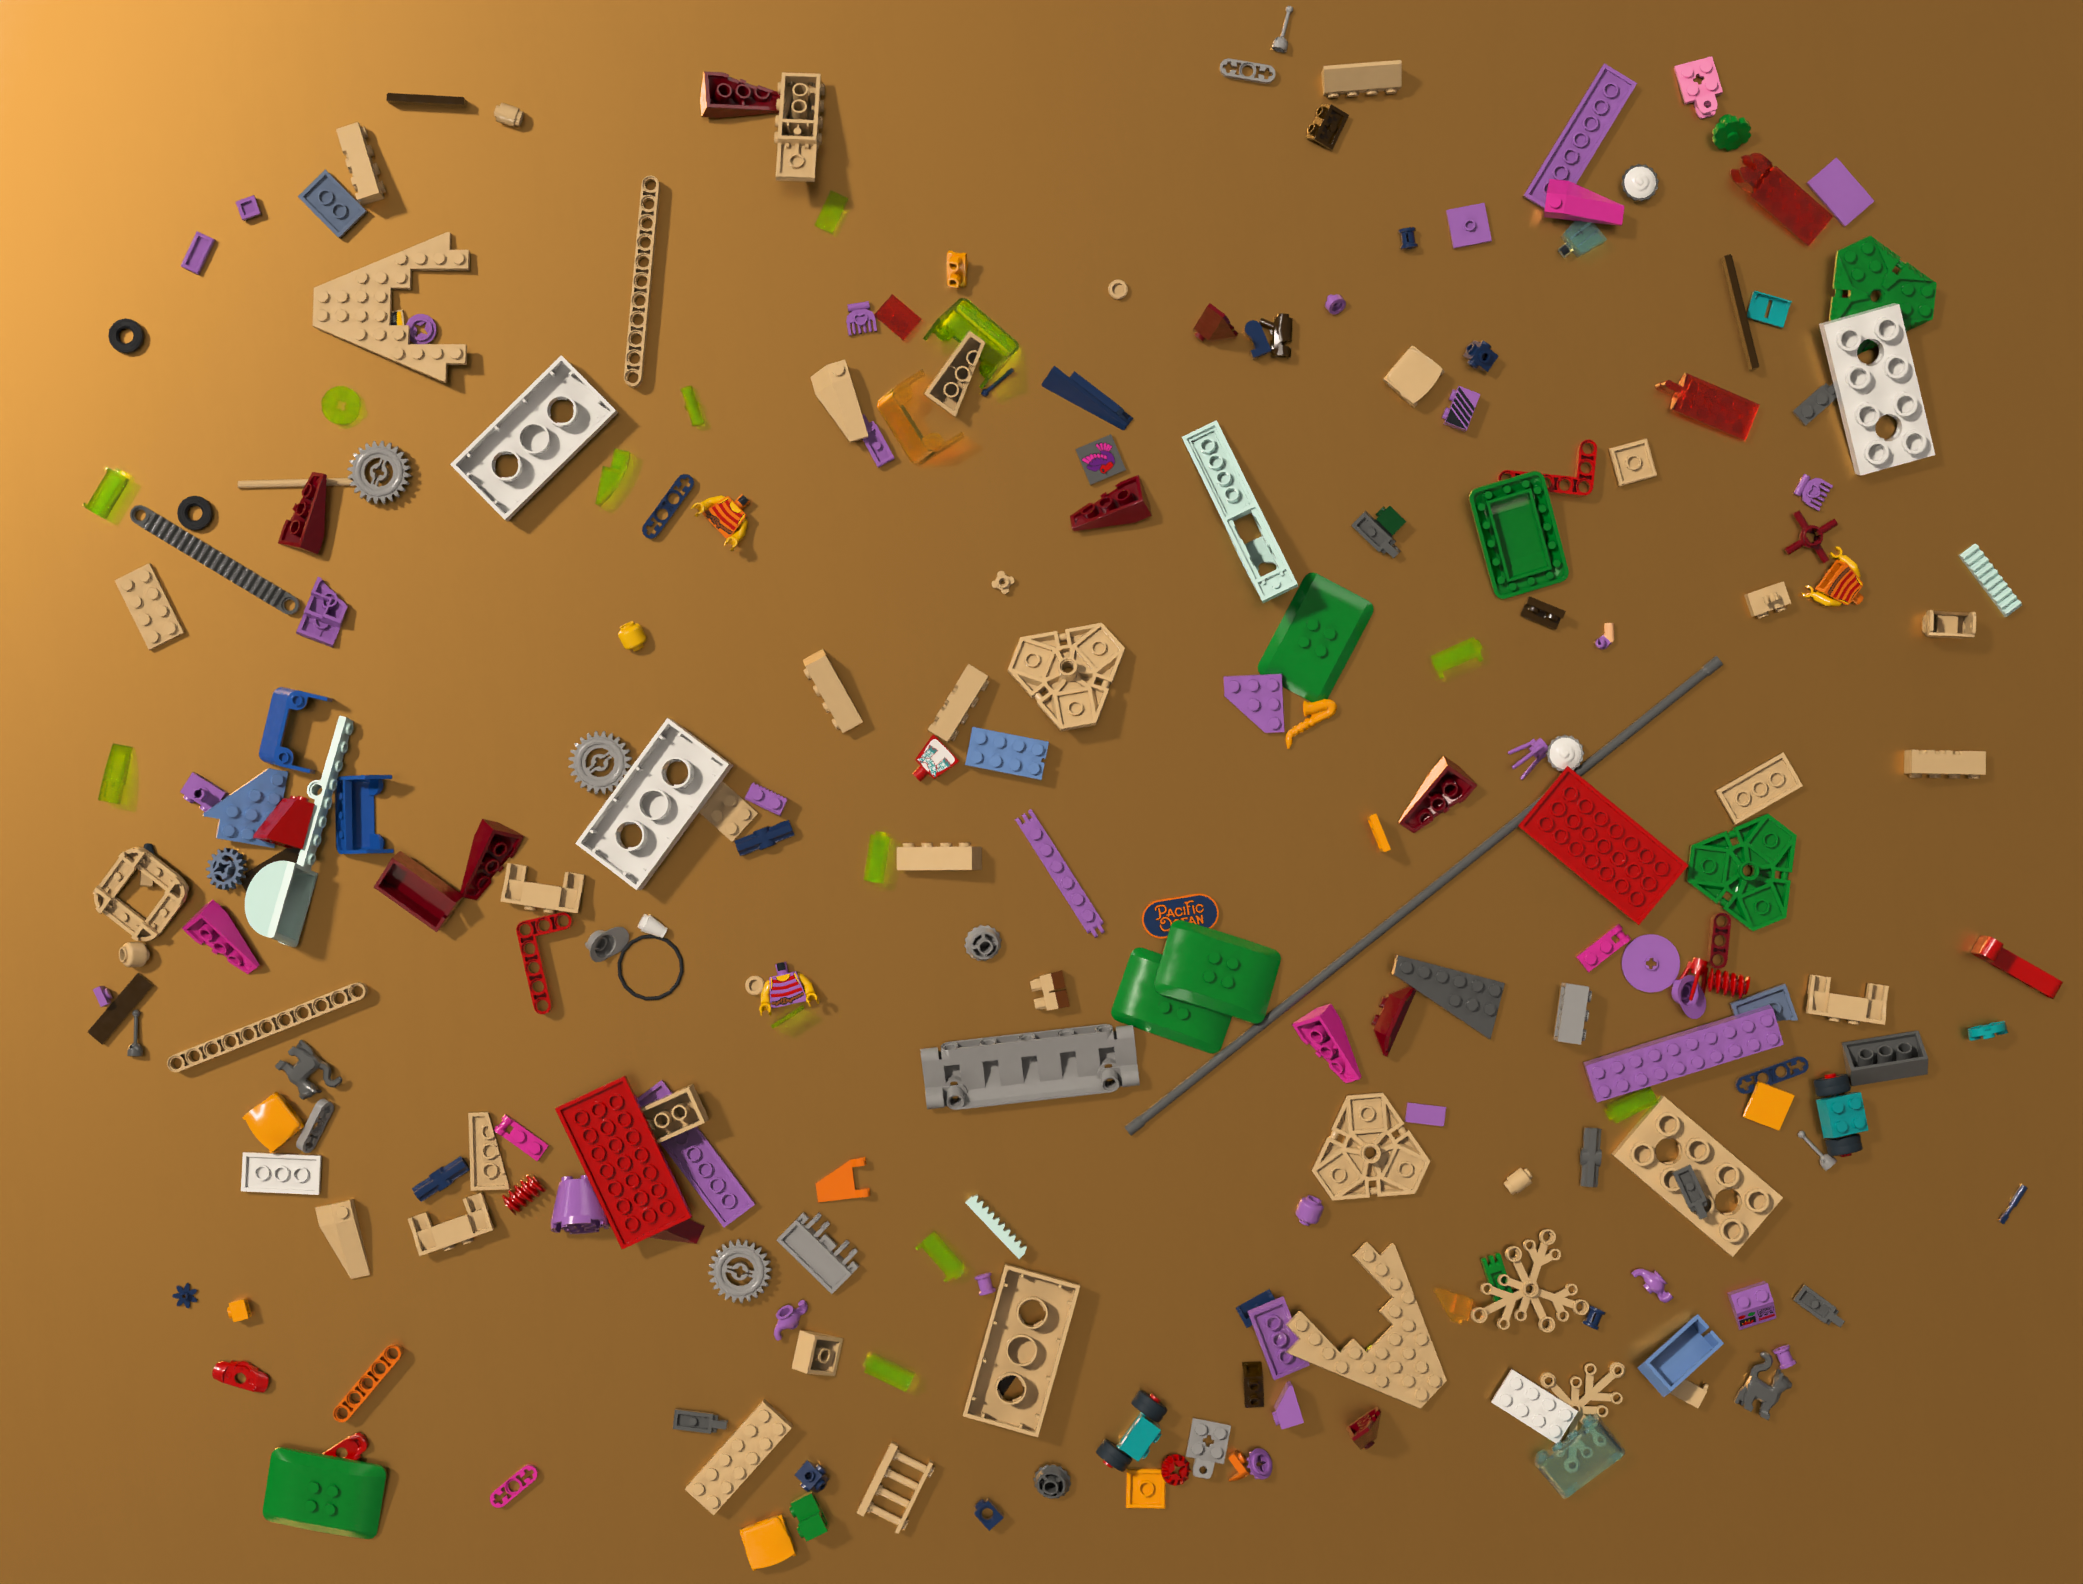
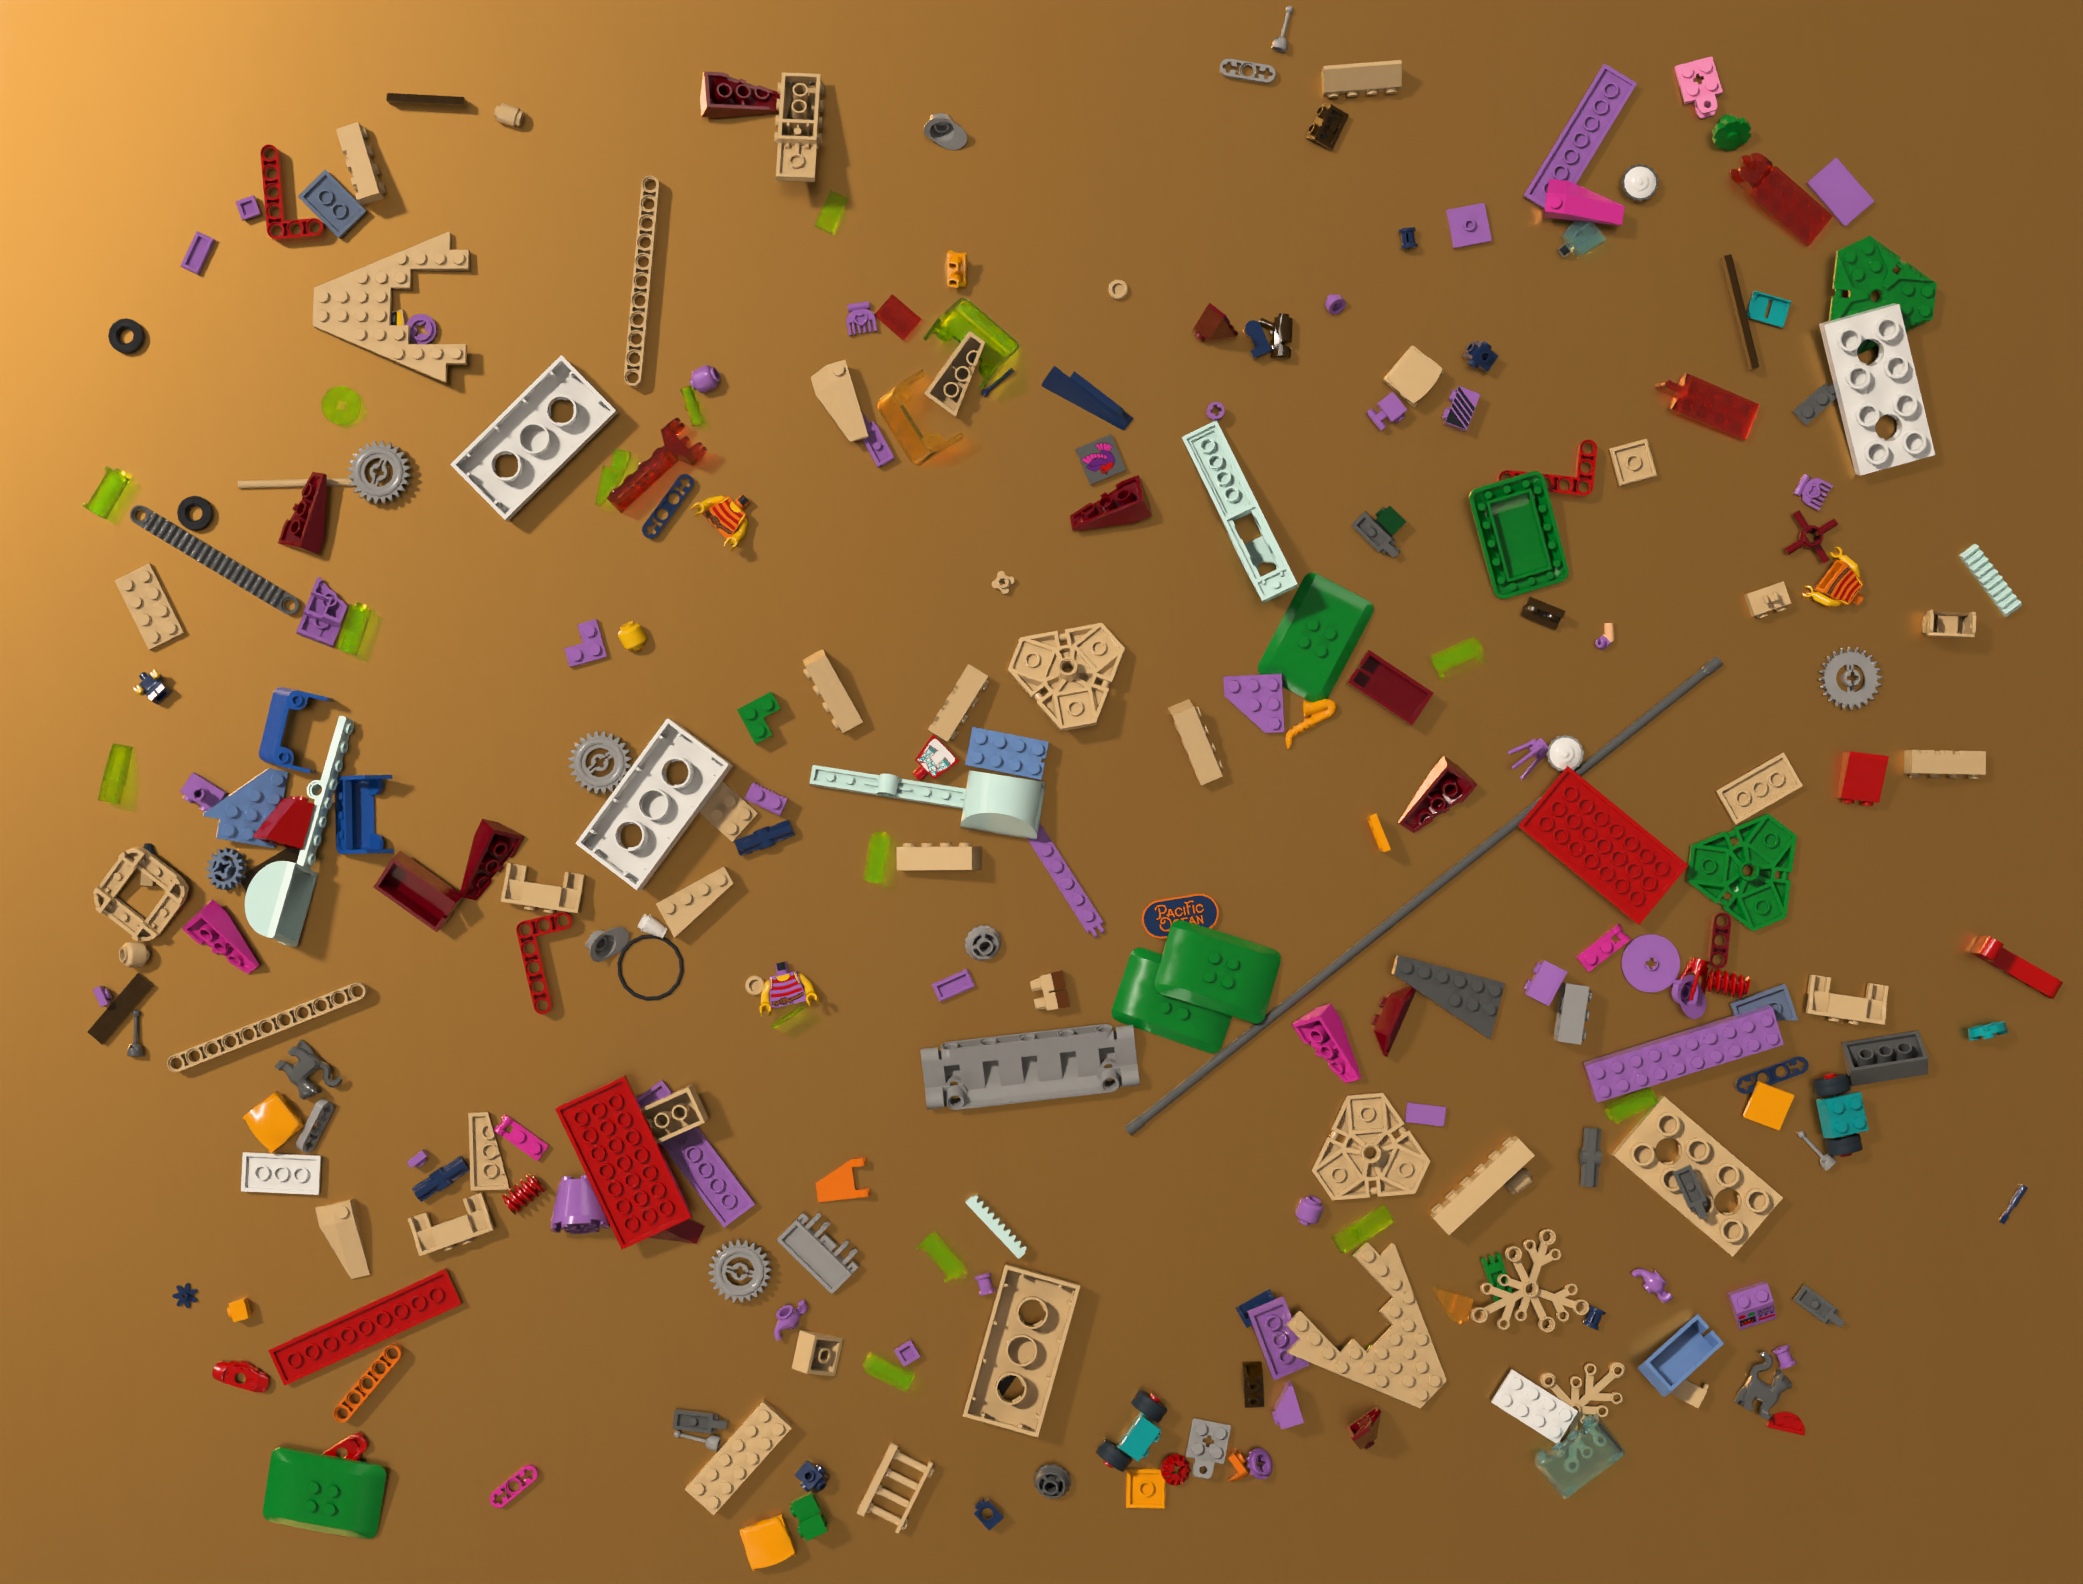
none -> dark blue piece [134,669,172,705]
none -> red beam [260,144,326,242]
none -> red plate [268,1269,462,1386]
none -> clear neon green brick [336,602,371,655]
none -> medium lavender plate [407,1149,429,1168]
none -> medium lavender plate [564,619,608,667]
none -> clear red hinge [607,418,707,513]
none -> tan wedge [656,866,735,938]
none -> light grey hinge [674,1430,721,1452]
none -> medium lavender head [690,365,720,393]
none -> green brick [737,692,782,745]
none -> light aqua plate [809,765,1046,839]
none -> medium lavender plate [894,1339,921,1367]
none -> light grey piece [924,113,967,150]
none -> medium lavender tile [932,969,975,1002]
none -> tan wedge [1168,699,1224,785]
none -> medium lavender bush [1207,402,1225,421]
none -> clear neon green slope [1331,1205,1394,1254]
none -> dark red piece [1346,650,1433,726]
none -> medium lavender brick [1367,392,1407,431]
none -> tan brick [1430,1136,1535,1235]
none -> medium lavender slope [1523,960,1567,1006]
none -> red tile [1766,1411,1805,1436]
none -> light grey gear [1818,646,1883,710]
none -> red slope [1837,751,1889,806]

